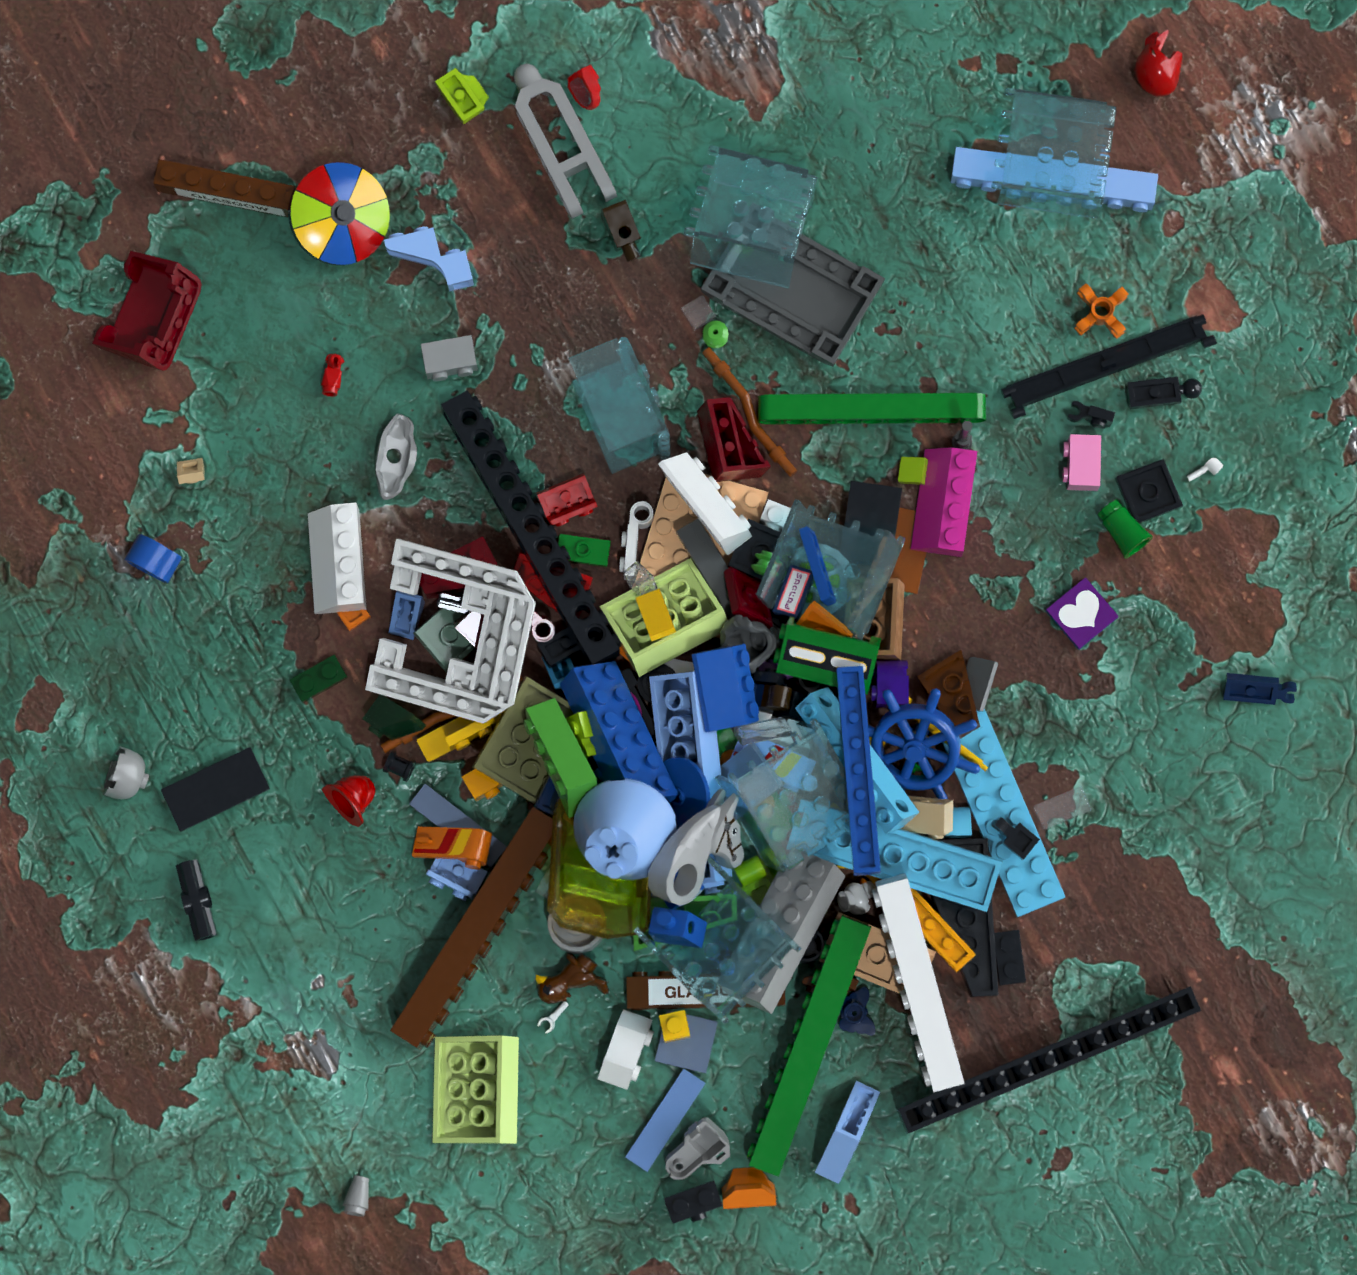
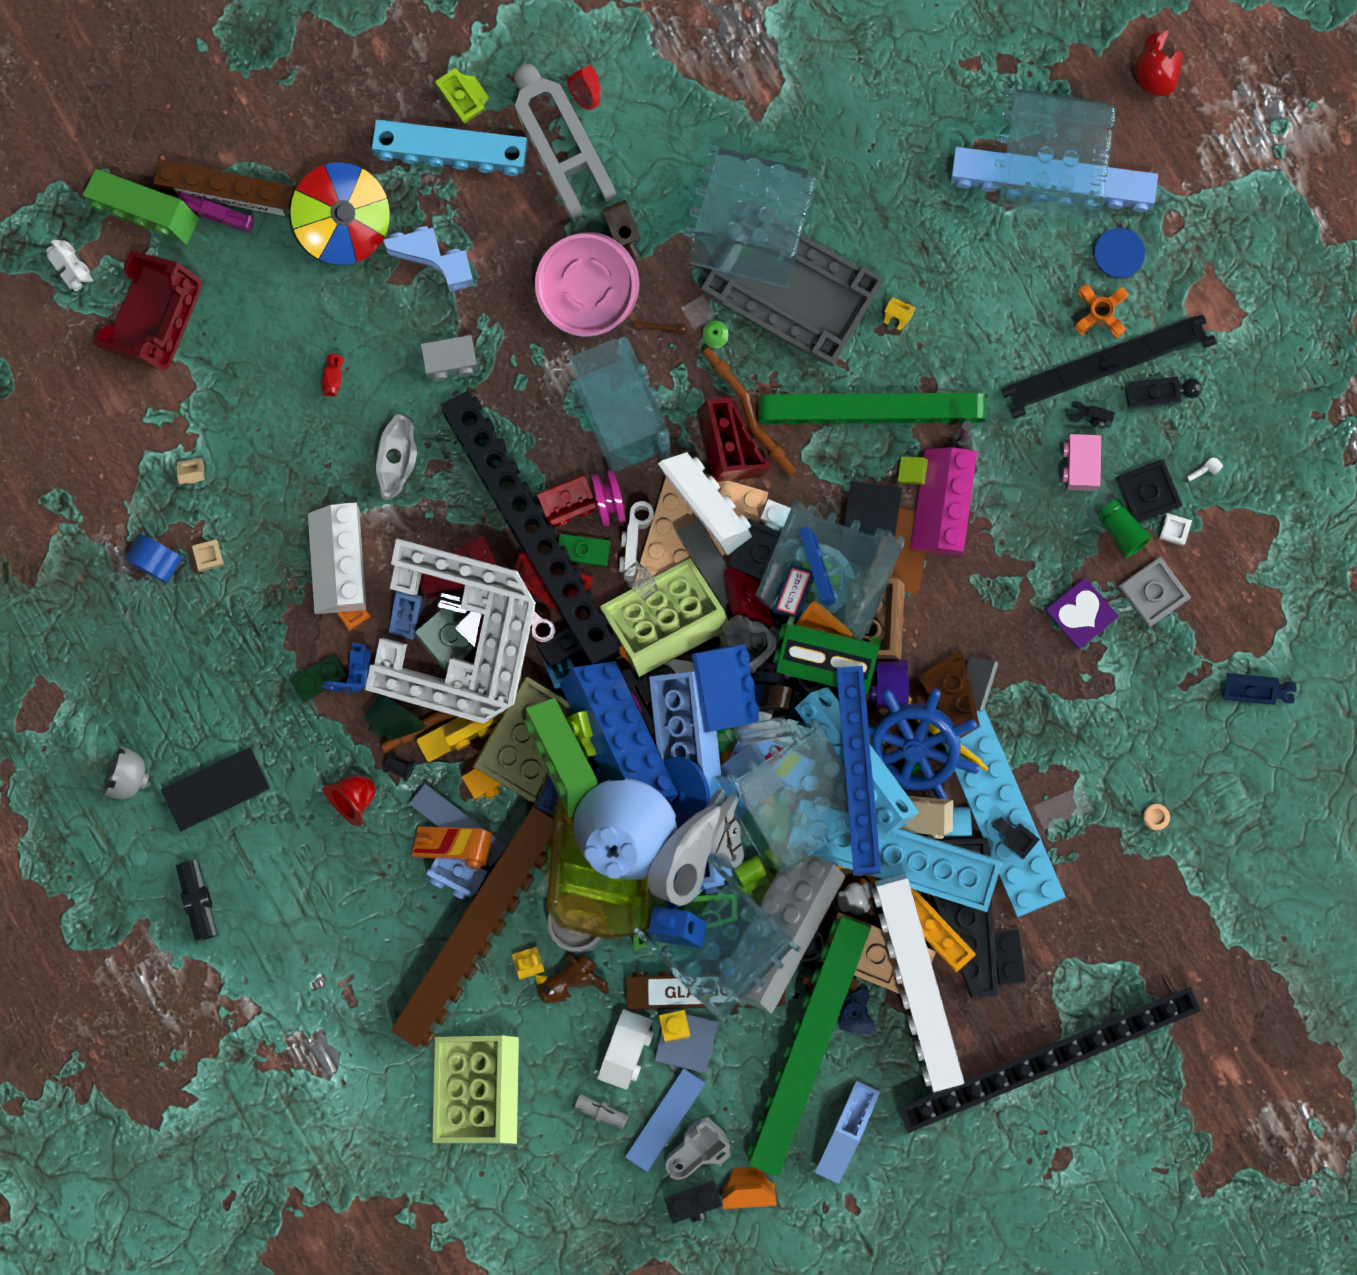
light grey cone [342,1176,369,1217] -> none
white hand [538,1001,569,1033] -> none
yellow tile [636,588,676,641] -> none
bright green wheel [751,550,779,577] -> none
none -> white hinge [46,240,94,291]
none -> bright green wedge [83,169,199,245]
none -> magenta piece [177,192,255,234]
none -> tan plate [192,539,224,572]
none -> blue piece [321,642,372,693]
none -> medium azure piece [372,120,528,176]
none -> yellow tile [512,947,545,980]
none -> bright pink piece [535,232,639,336]
none -> light grey pin [574,1094,629,1131]
none -> dark pink wheel [591,470,626,528]
none -> reddish brown hinge [634,319,687,335]
none -> yellow tile [884,297,916,330]
none -> blue tile [1094,228,1145,279]
none -> light grey tile [1118,556,1191,628]
none -> light nougat tile [1143,804,1170,831]
none -> white tile [1159,513,1192,546]

